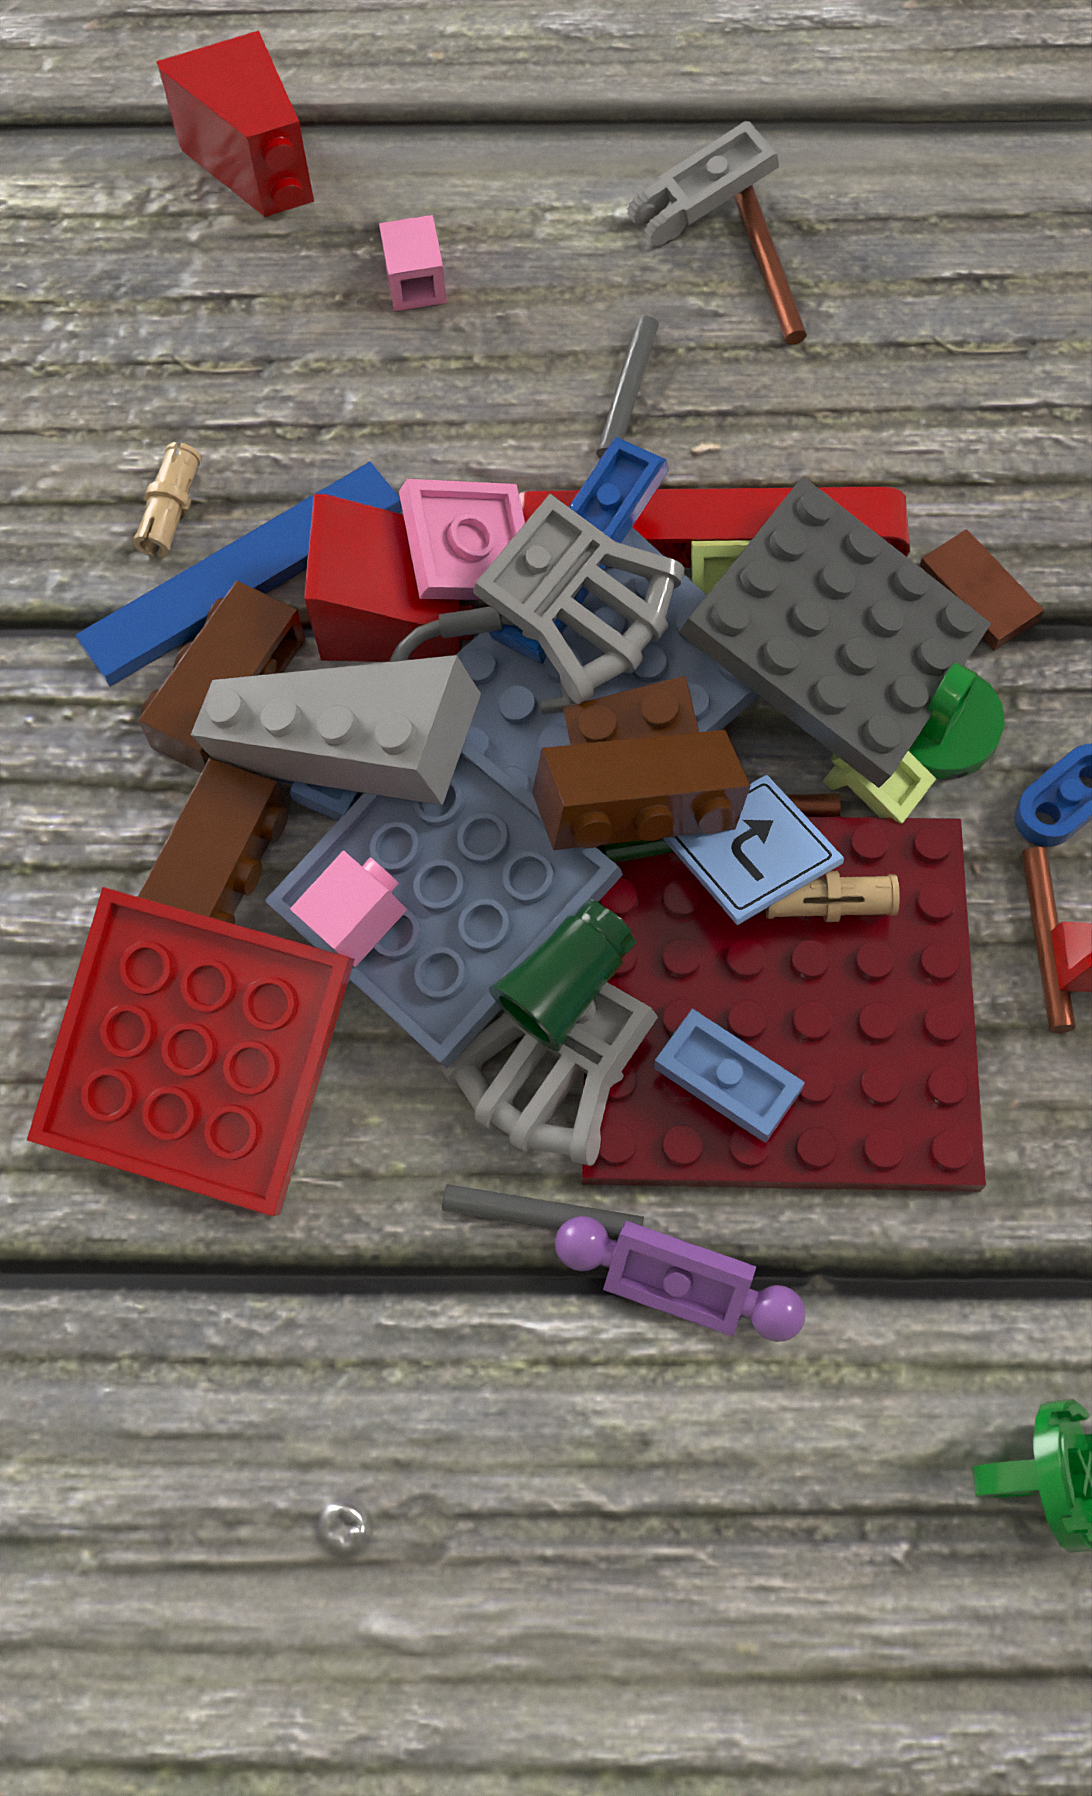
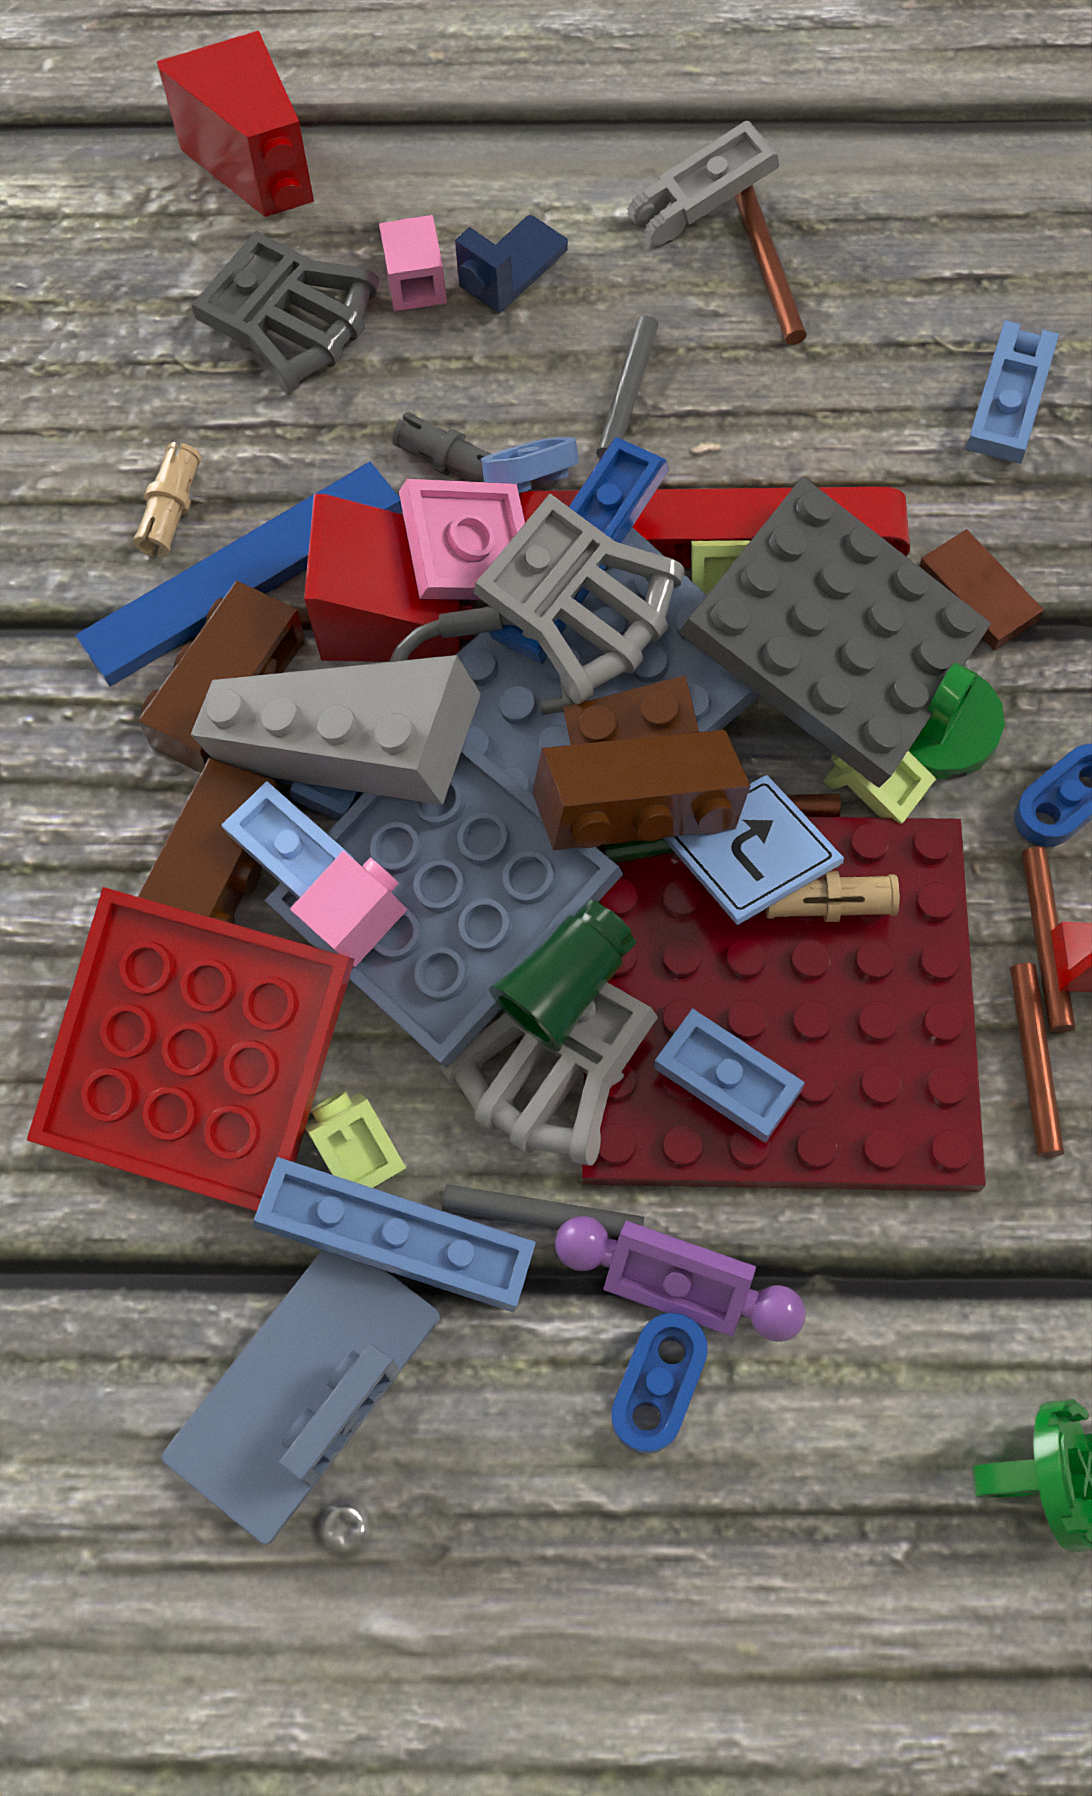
none -> sand blue bracket [161,1250,440,1545]
none -> dark grey plate [191,231,379,394]
none -> light blue plate [221,781,355,899]
none -> medium blue plate [253,1157,536,1312]
none -> yellowish green bracket [305,1091,406,1188]
none -> dark grey pin [392,412,492,482]
none -> dark blue bracket [455,215,568,314]
none -> medium blue plate [481,437,579,493]
none -> blue plate [611,1313,708,1454]
none -> medium blue plate [965,320,1059,464]
none -> copper bar [1010,963,1064,1158]

